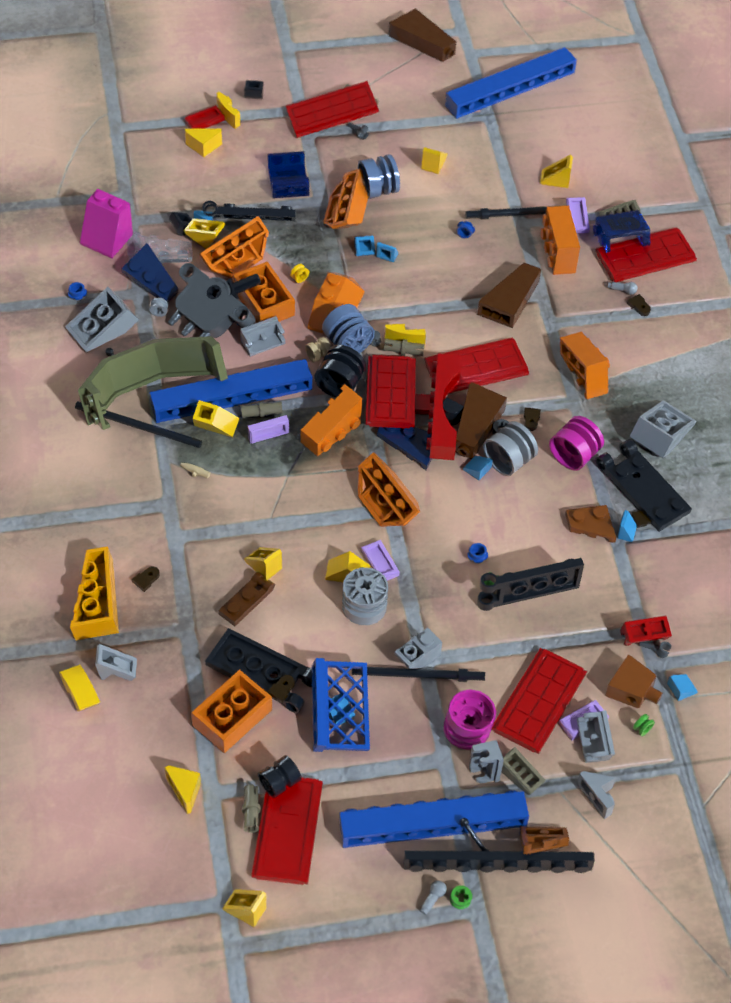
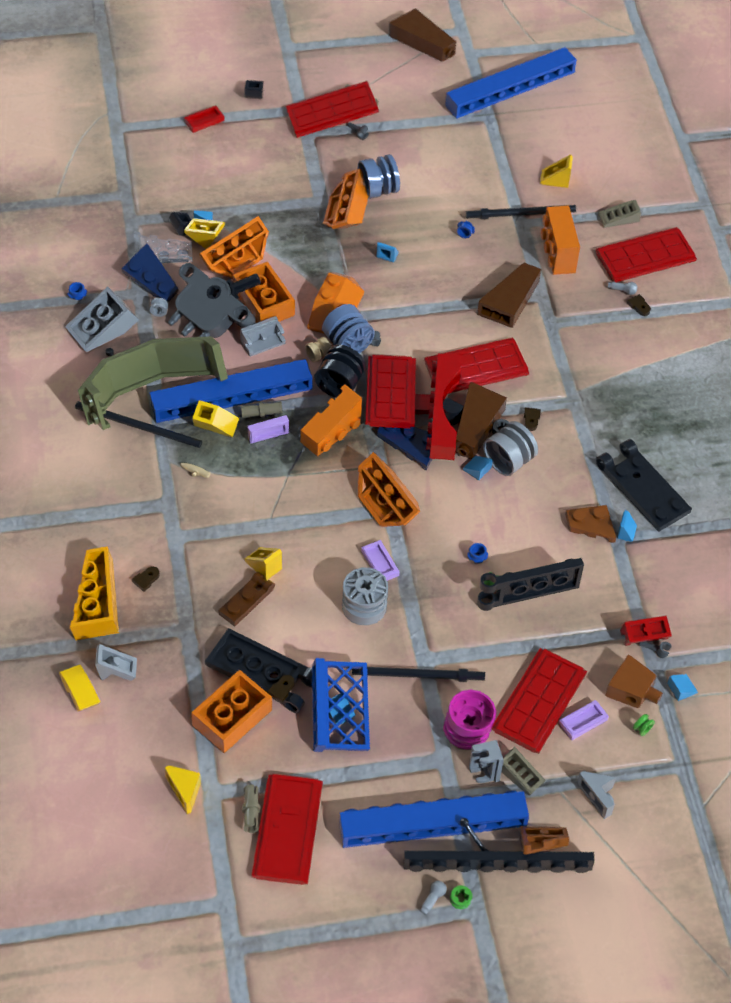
dark pink slope [80,189,133,258] -> none
yellow slope [185,128,222,157] -> none
black hinge [202,200,296,221] -> none
yellow slope [216,91,240,129] -> none
yellow slope [222,889,267,927] -> none
black wheel [258,755,302,798] -> none
clear blue panel [268,151,310,199] -> none
yellow bush [290,264,309,283] -> none
yellow slope [325,551,371,582] -> none
dark azure slope [354,236,376,256] -> none
yellow slope [384,324,426,348] -> none
dark tan pin [384,338,425,356] -> none
light grey slope [394,628,442,669] -> none
yellow slope [421,147,448,174] -> none
dark pink wheel [549,416,604,471] -> none
orange wedge [560,332,610,399] -> none
lavender tile [566,197,590,233] -> none
light grey hinge [577,710,615,763] -> none
clear blue panel [593,210,650,253] -> none
light grey slope [629,400,697,458] -> none
dark brown piece [632,511,651,528] -> none

